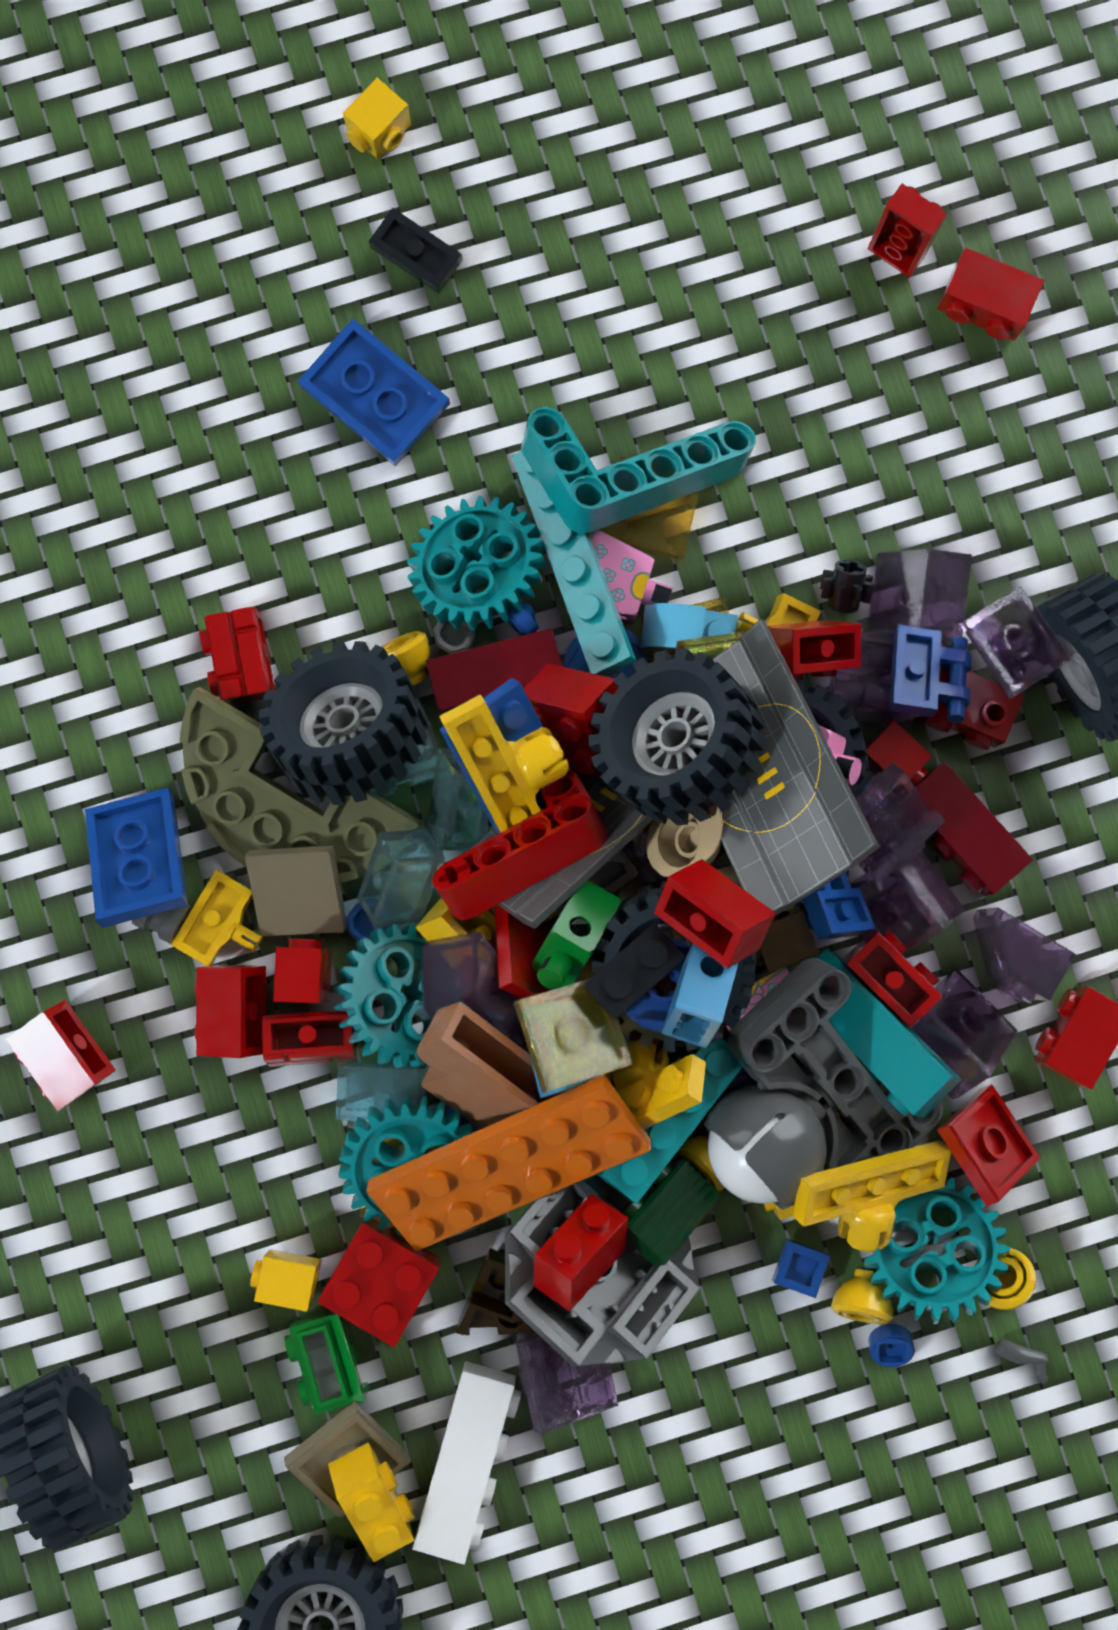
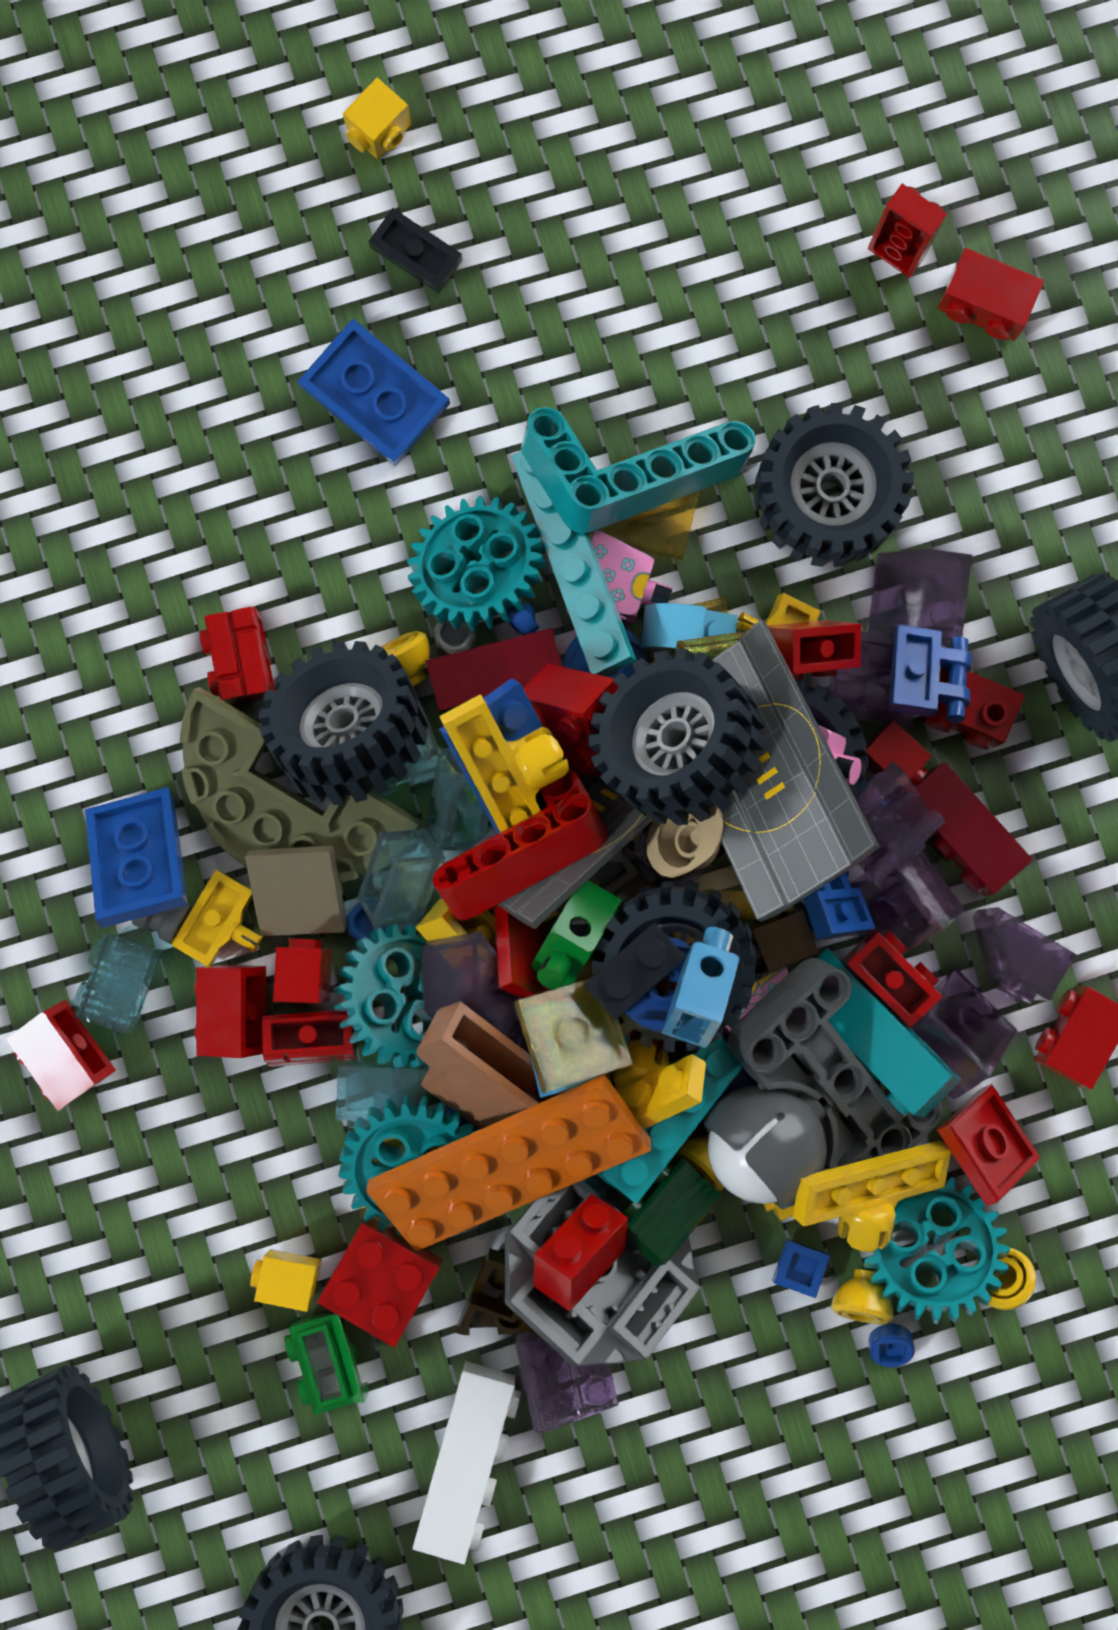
dark tan tile [284,1401,411,1519] -> none
yellow brick [328,1442,415,1563] -> none
red brick [654,859,776,969] -> none
black gear [820,560,875,613] -> none
clear purple slope [960,586,1071,699] -> none
dark grey piece [995,1339,1049,1383] -> none
none -> clear light blue brick [74,933,162,1034]
none -> black wheel [754,403,914,567]

